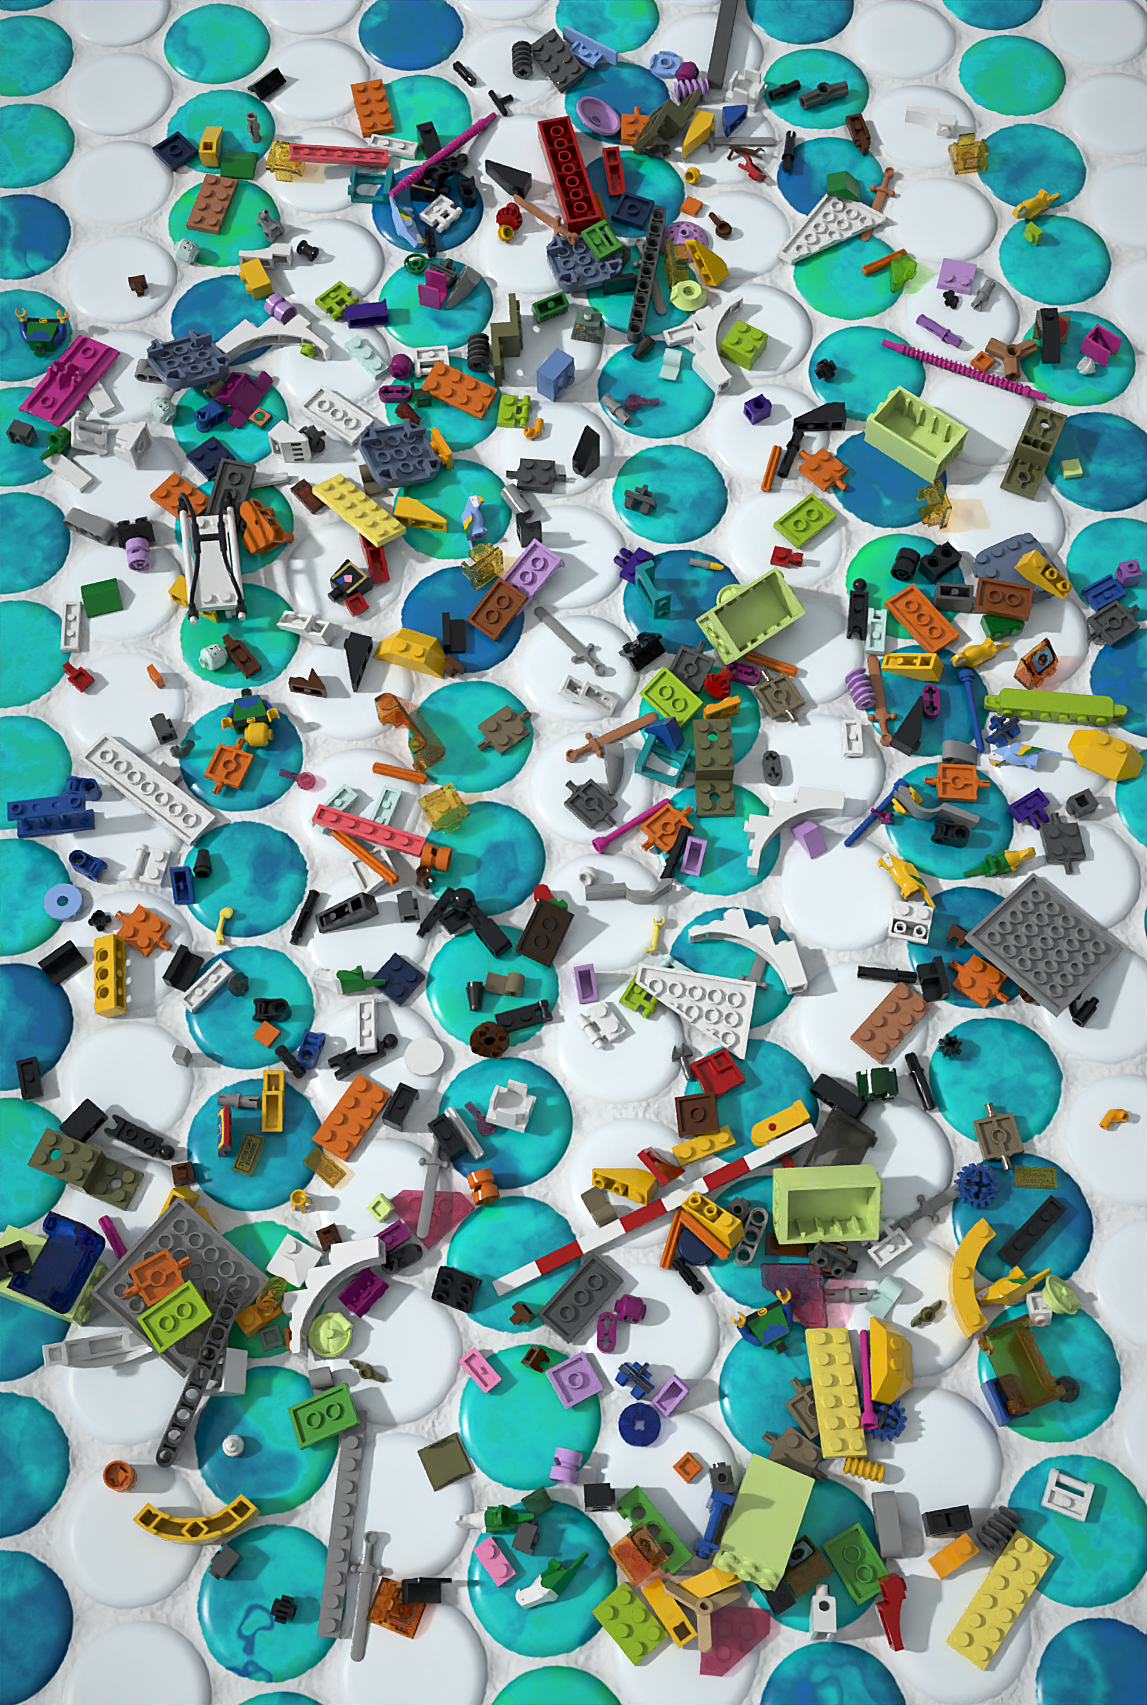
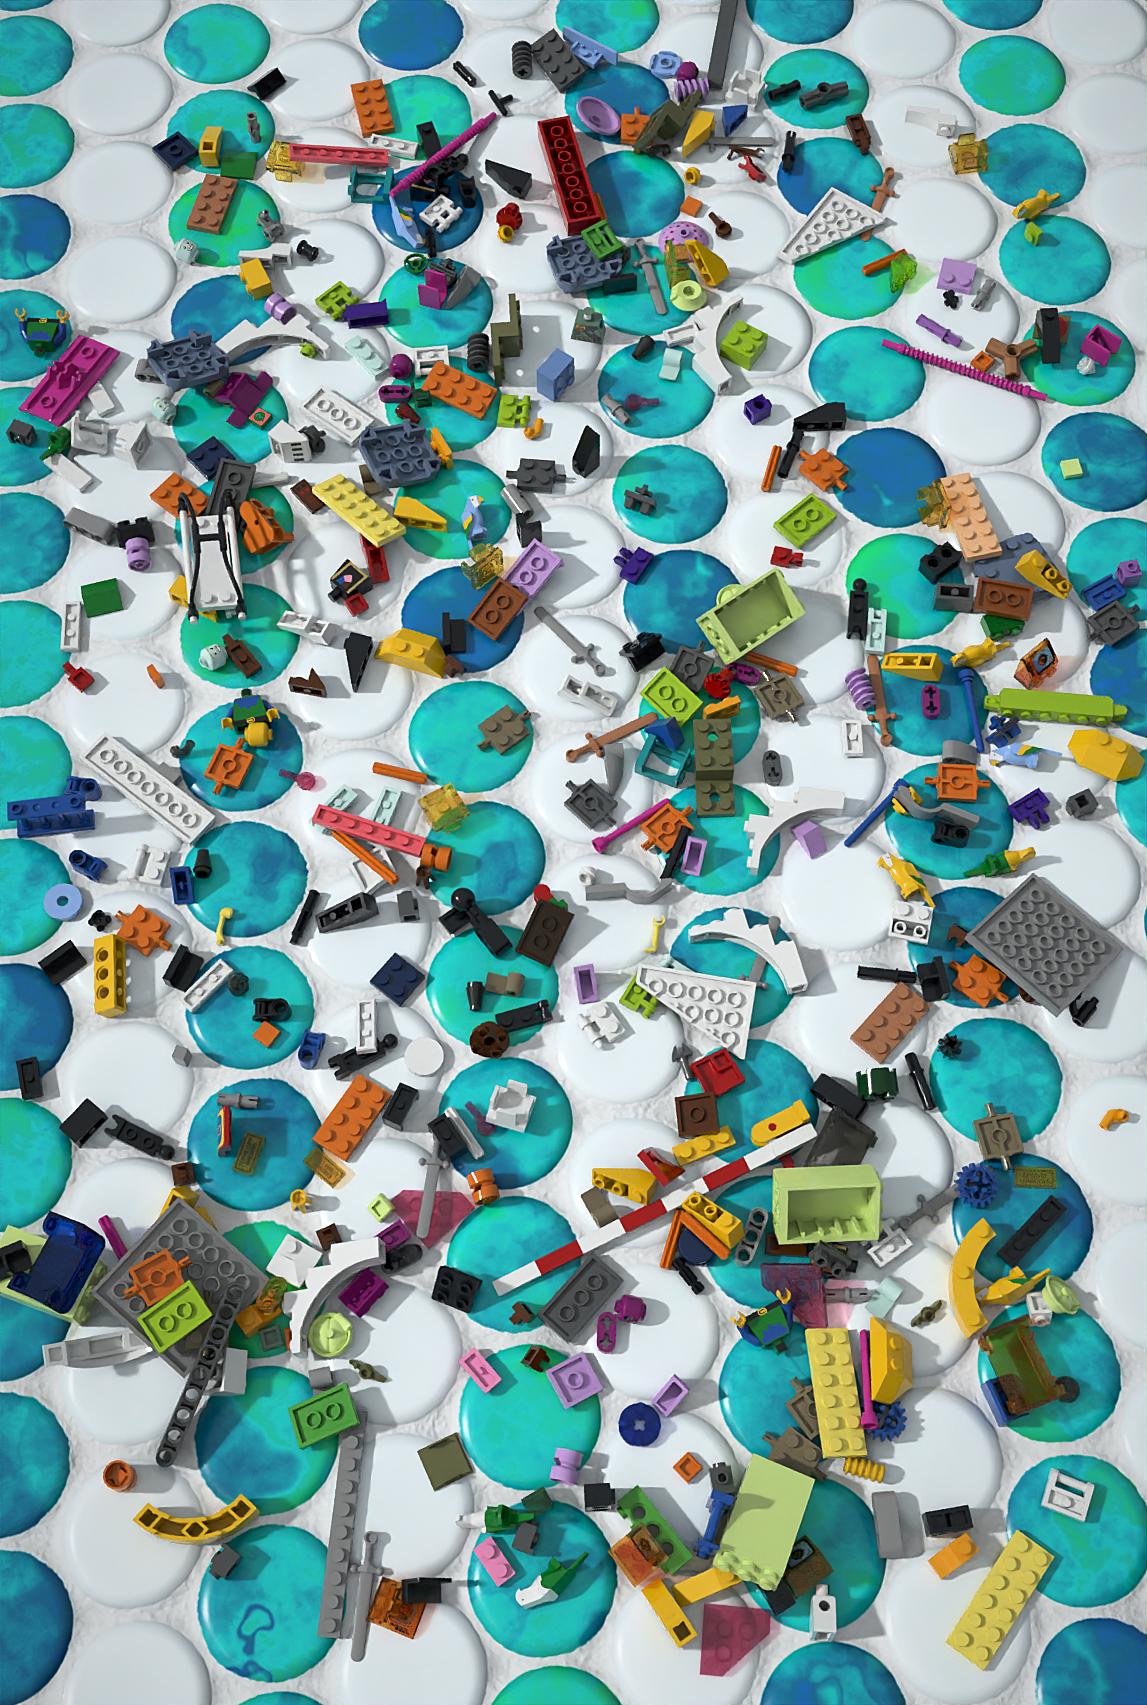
olive bracket [27,1128,144,1211] -> none
reddish brown tile [128,275,148,296] -> none
dark grey brick [149,713,178,745] -> none
blue piece [194,400,228,432] -> none
white plate [222,1435,245,1457] -> none
yellow slope [262,1070,286,1132] -> none
black gear [271,1595,297,1624] -> none
black axle [275,1045,306,1079] -> none
green animal [313,965,386,994] -> none
clear orange windscreen [374,693,446,772] -> none
black piece [416,887,455,938] -> none
nougat sword [513,194,579,245] -> none
green brick [531,291,569,324] -> none
lime plate [591,1582,668,1666] -> none
red slope [602,146,626,197] -> none
dark blue plate [611,191,654,230] -> none
blue hips [615,1361,655,1400] -> none
dark grey beam [627,208,666,344] -> none
teal panel [635,560,671,619] -> none
tan piece [663,1582,741,1653] -> none
light grey piece [689,558,724,571] -> none
dark grey brick [724,1196,752,1223] -> none
black gear [814,359,837,381] -> none
bright green plate [821,1522,890,1606] -> none
green slope [827,171,860,202] -> none
yellowish green container [864,386,969,484] -> none
magenta hand [871,808,894,824] -> none
red slope [876,1573,907,1652] -> none
orange plate [884,584,960,653] -> none
black wheel [890,547,921,582] -> none
black slope [890,695,924,757] -> none
dark grey piece [976,1505,1025,1556] -> none
olive bracket [1000,404,1067,500] -> none
dark grey plate [1039,812,1086,875] -> none
none -> light nougat plate [935,473,1002,563]

